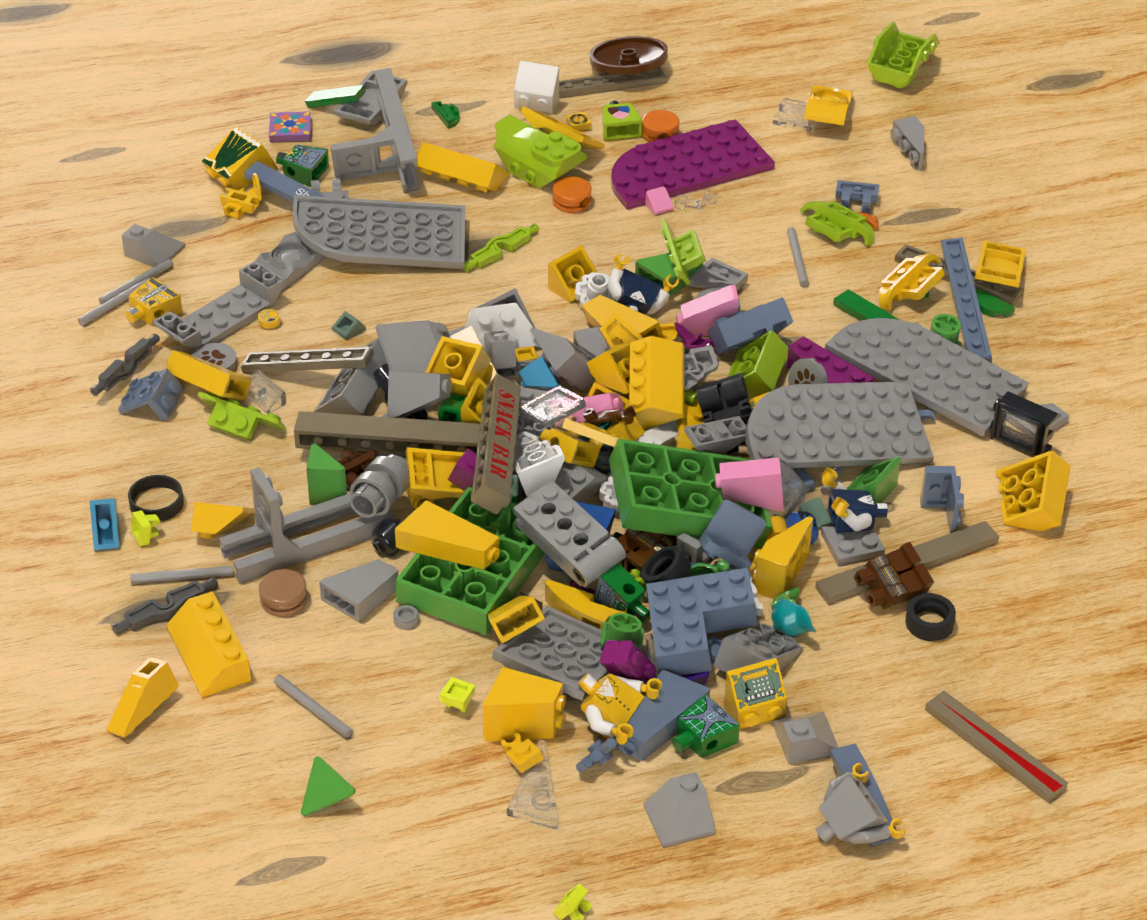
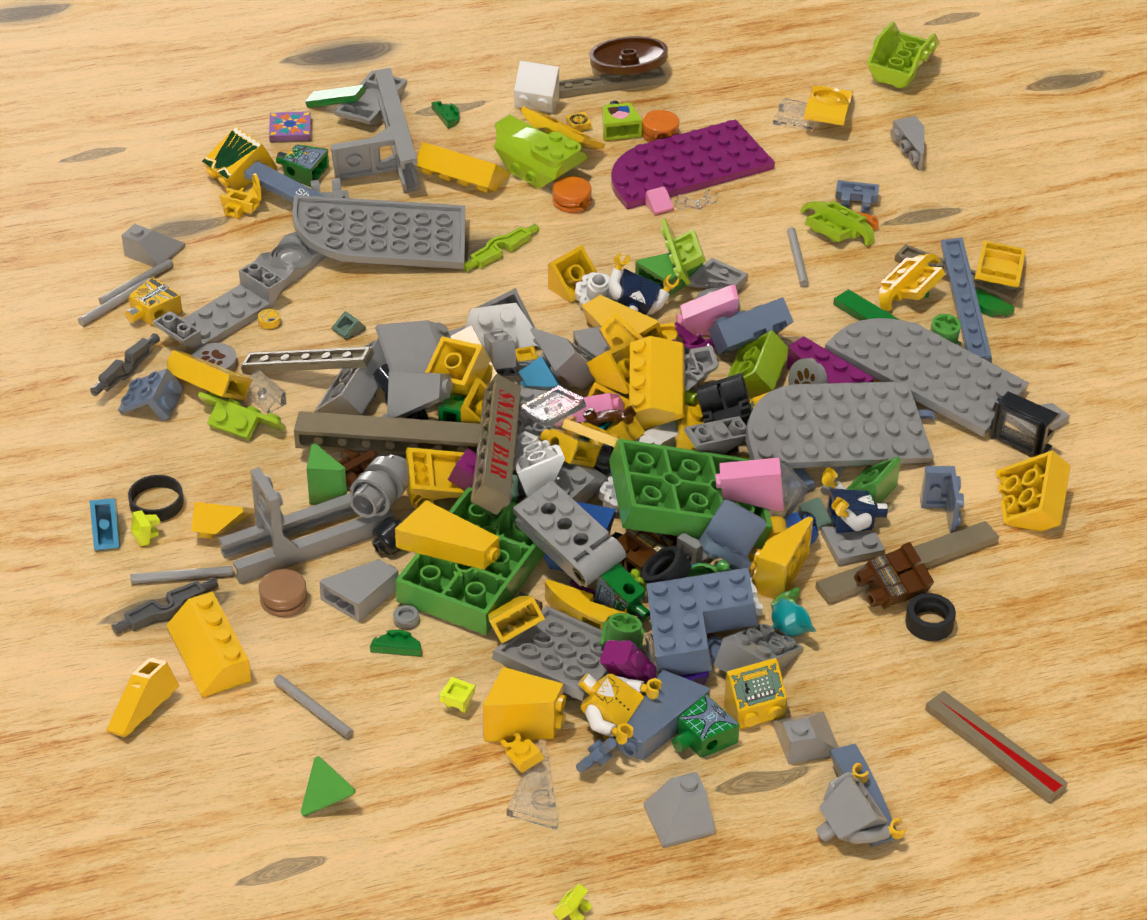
none -> green tile [370,629,421,657]

